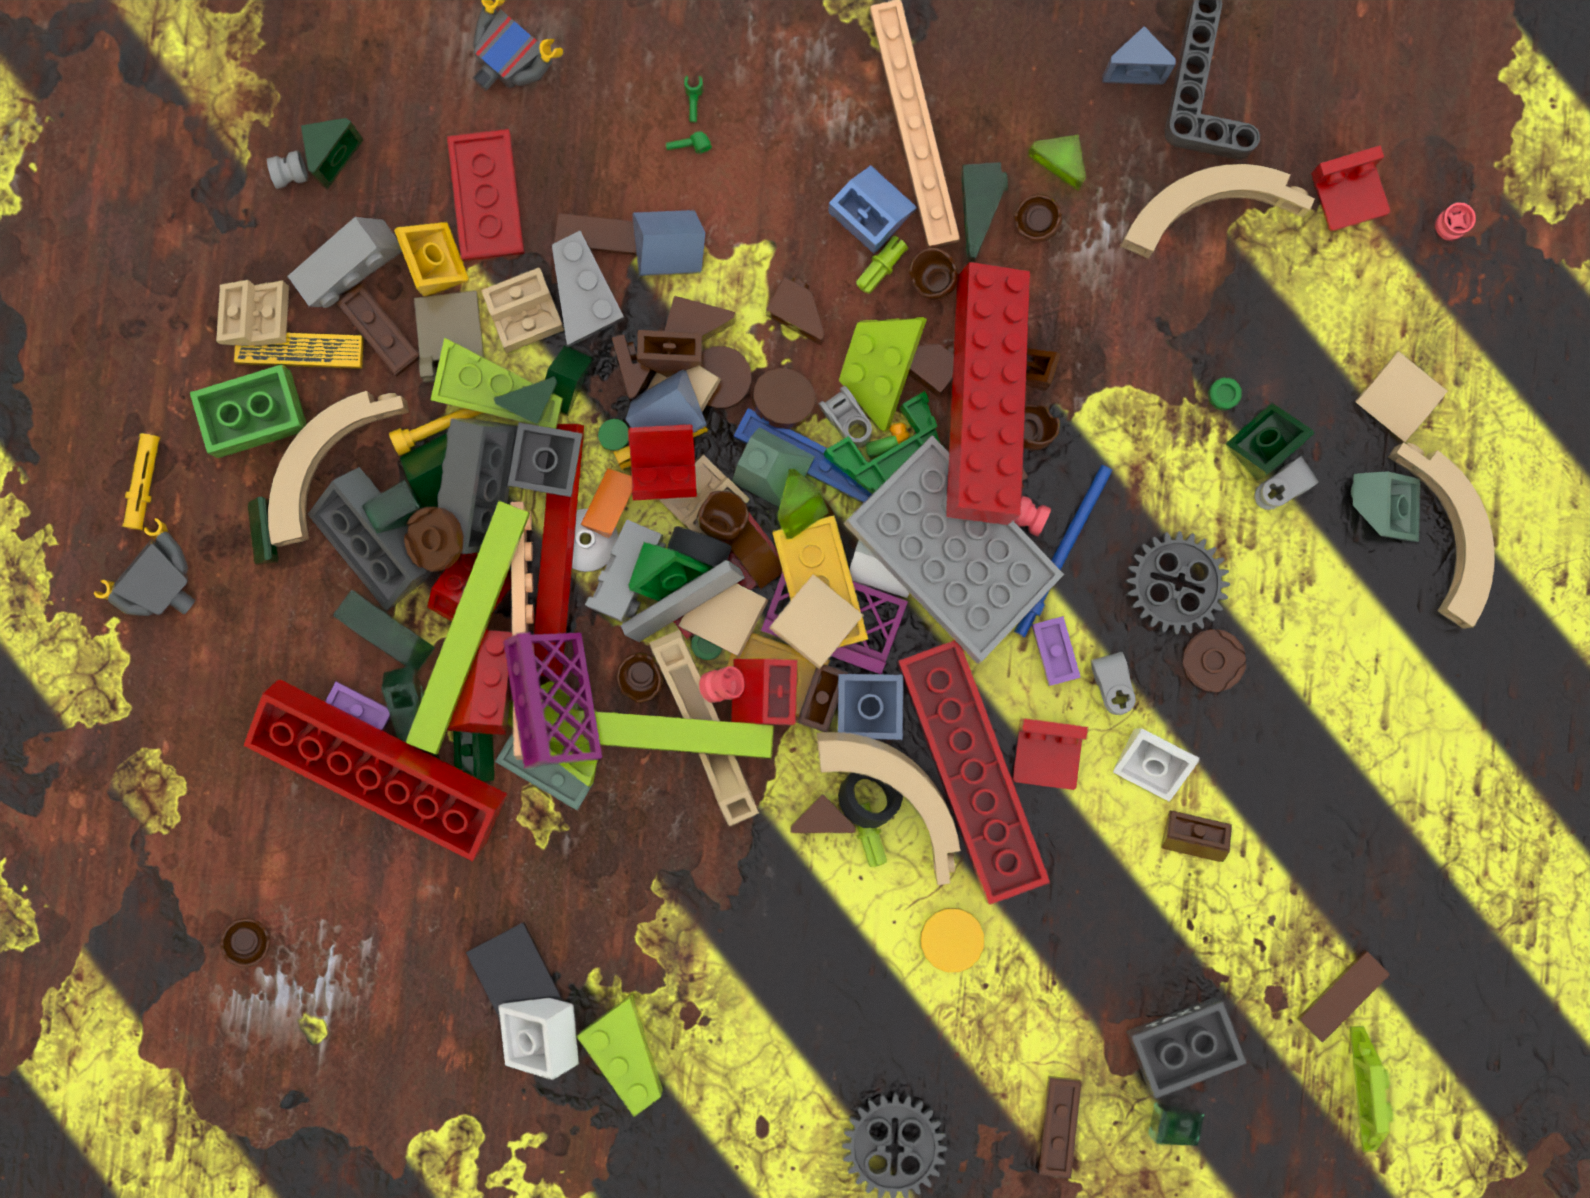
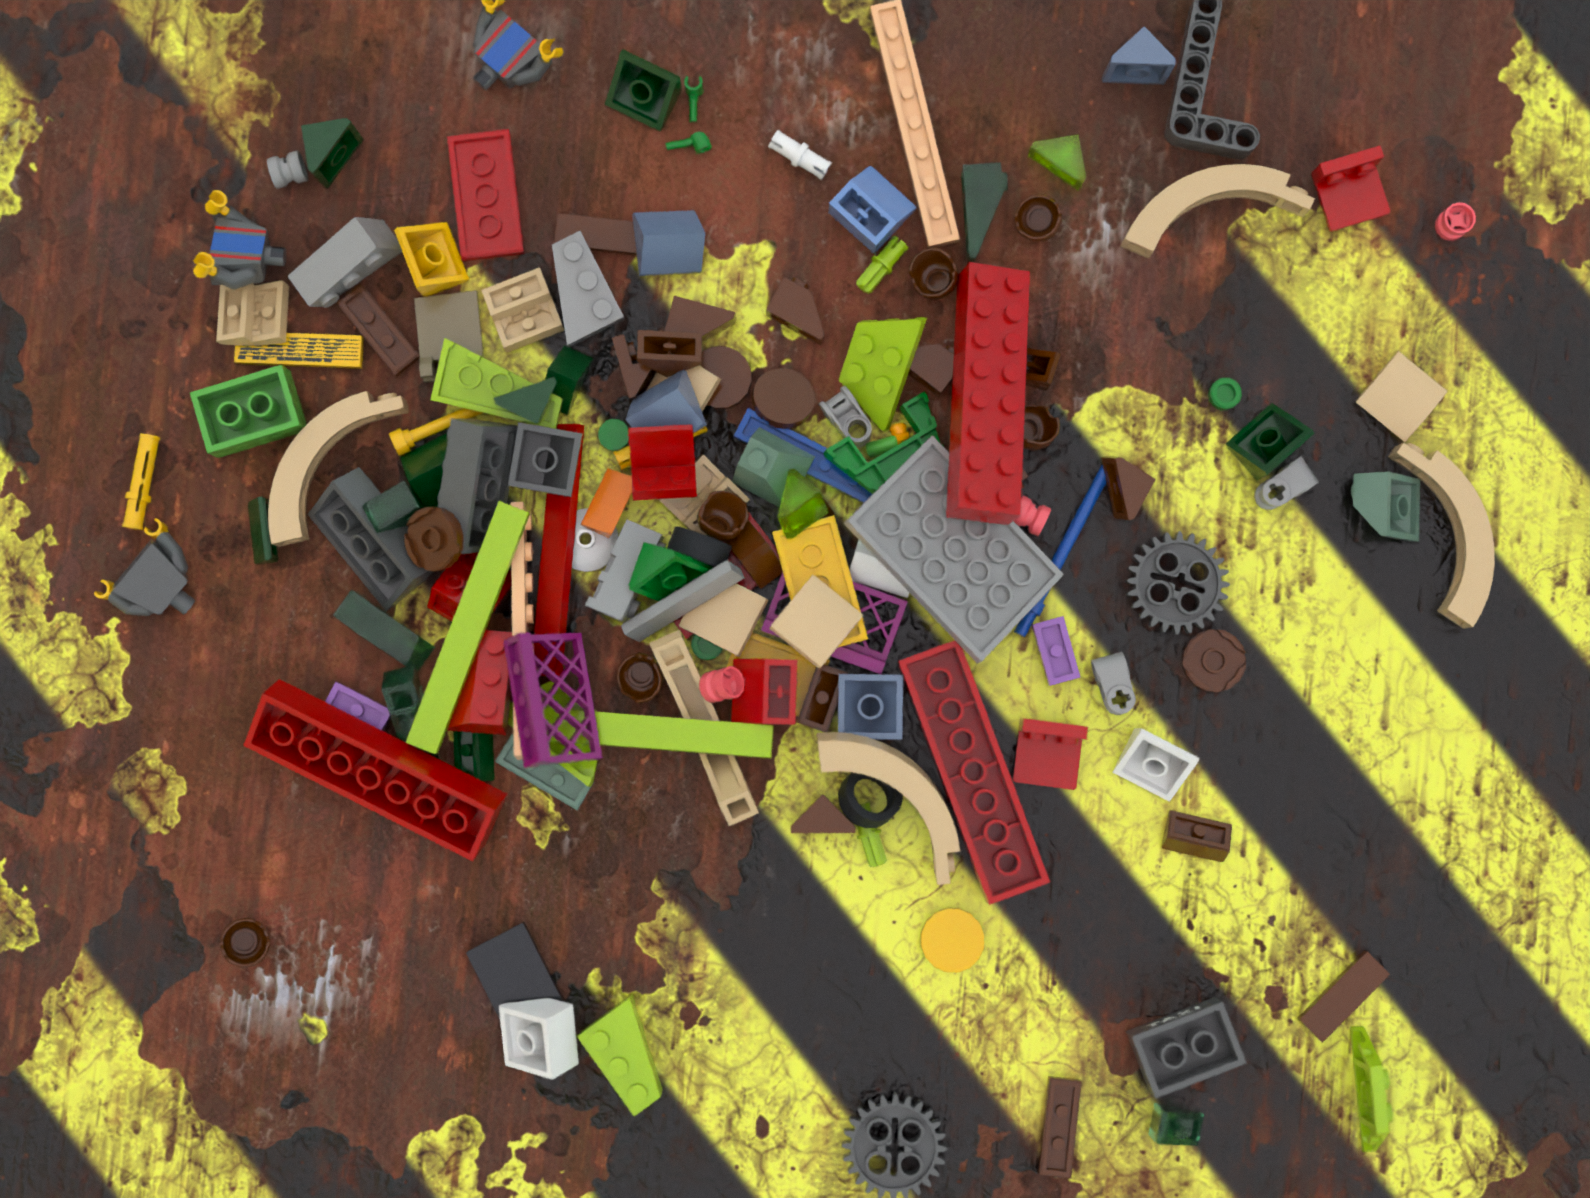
none -> torso [193,190,286,290]
none -> dark green slope [605,49,682,131]
none -> white pin [768,130,832,180]
none -> reddish brown slope [1101,456,1156,520]

